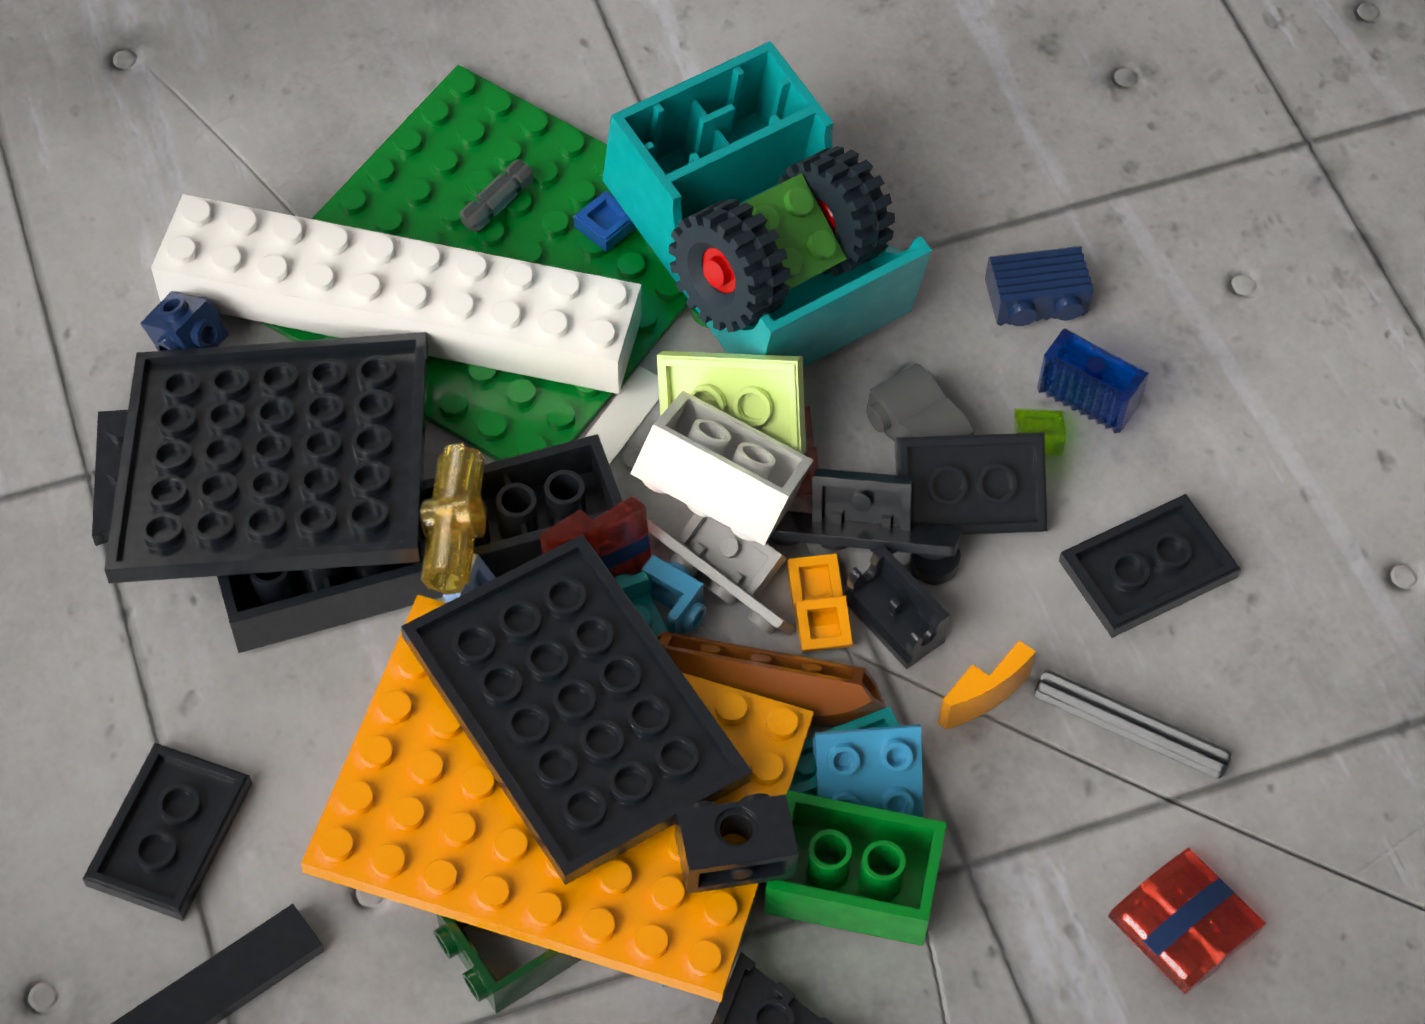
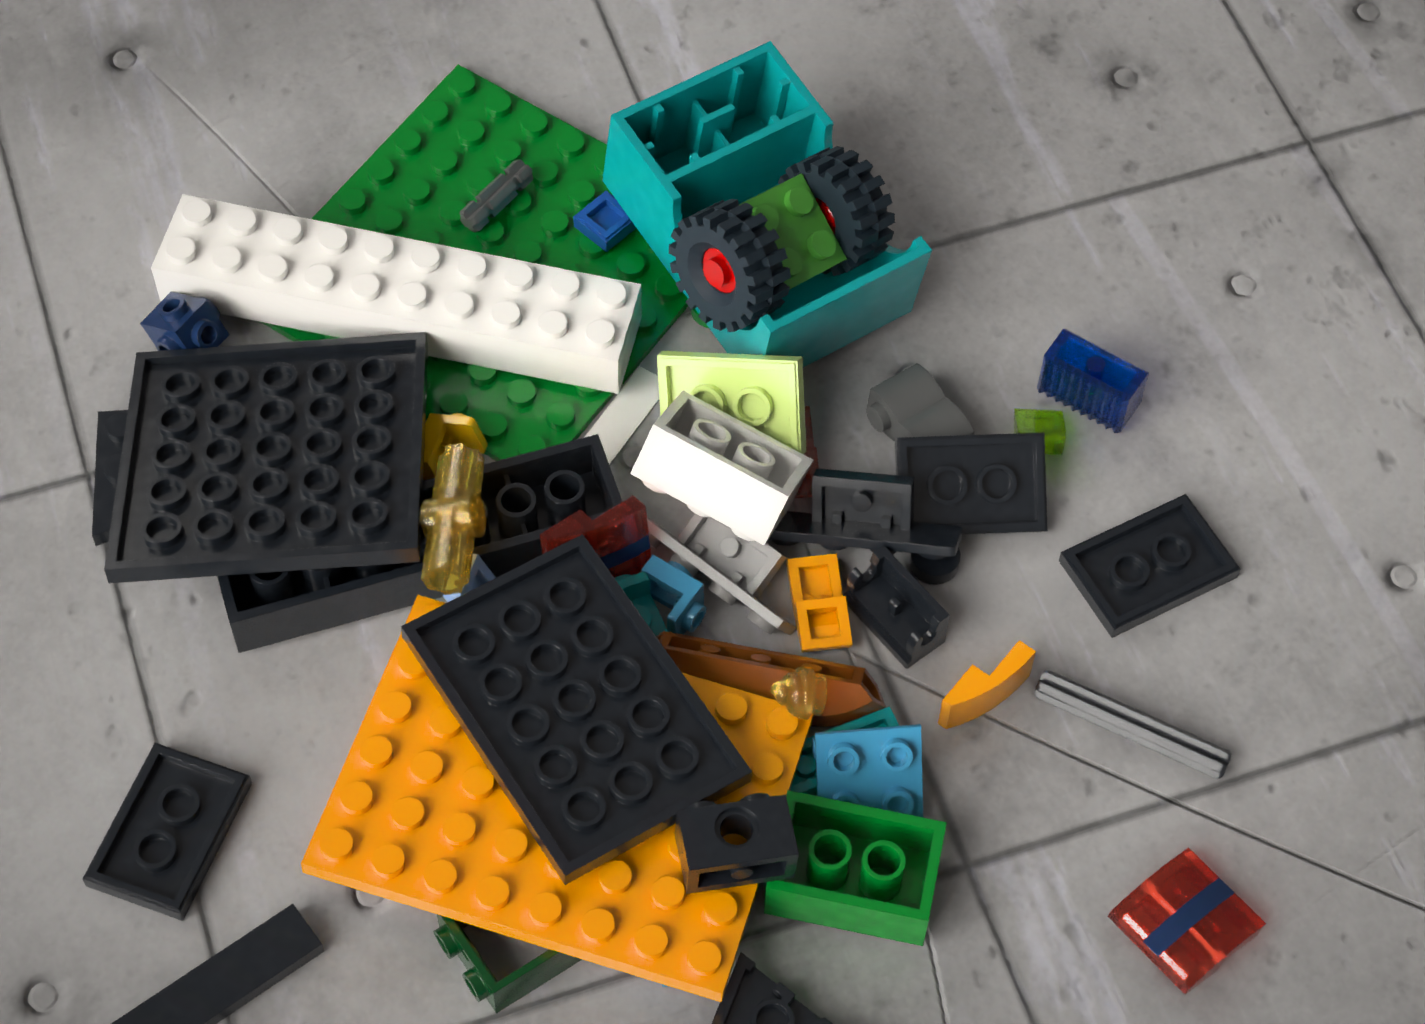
dark blue brick [985,246,1093,326] -> none
none -> yellow bracket [423,413,488,481]
none -> clear yellow plate [770,667,827,720]

